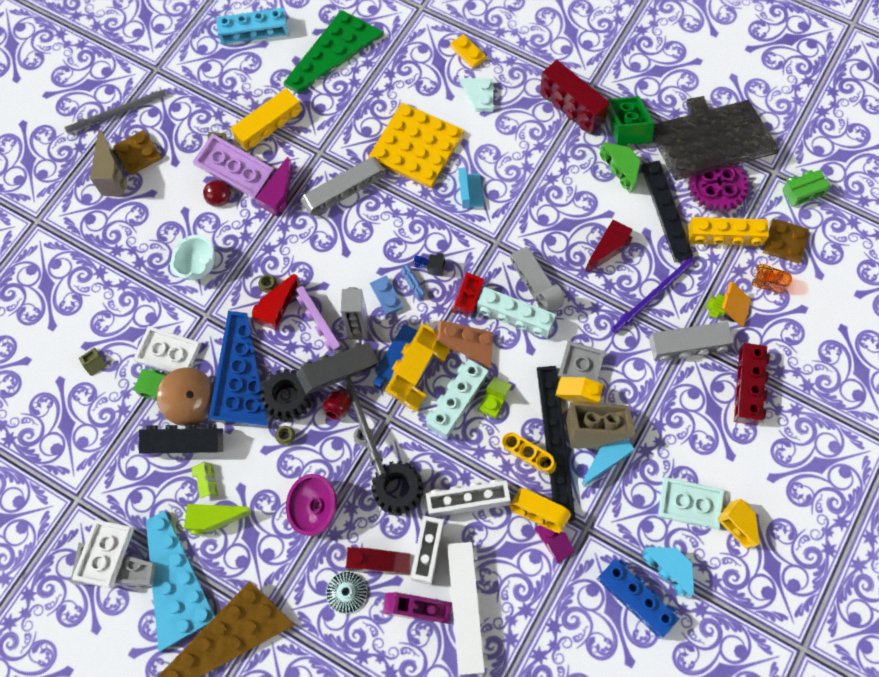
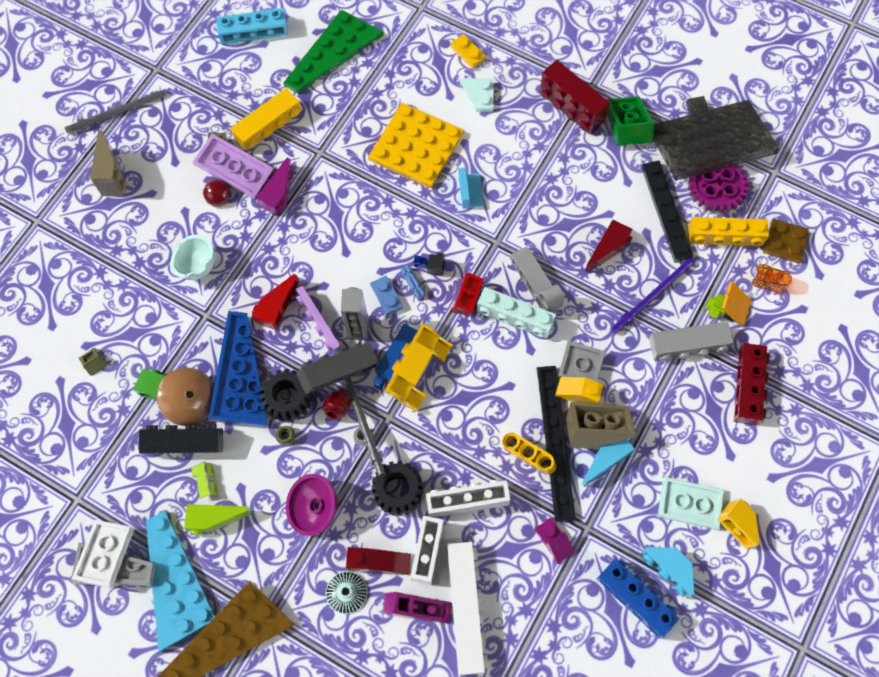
pearl gold plate [113,130,162,176] -> none
white tile [133,326,202,373] -> none
olive plate [258,275,277,293] -> none
light grey beam [301,157,386,216] -> none
light aqua brick [425,359,489,440] -> none
nougat wing [436,320,493,370] -> none
lime slope [478,377,512,419] -> none
yellow beam [509,488,571,533] -> none
bright green slope [600,142,640,193] -> none
bright green brick [783,170,830,207] -> none

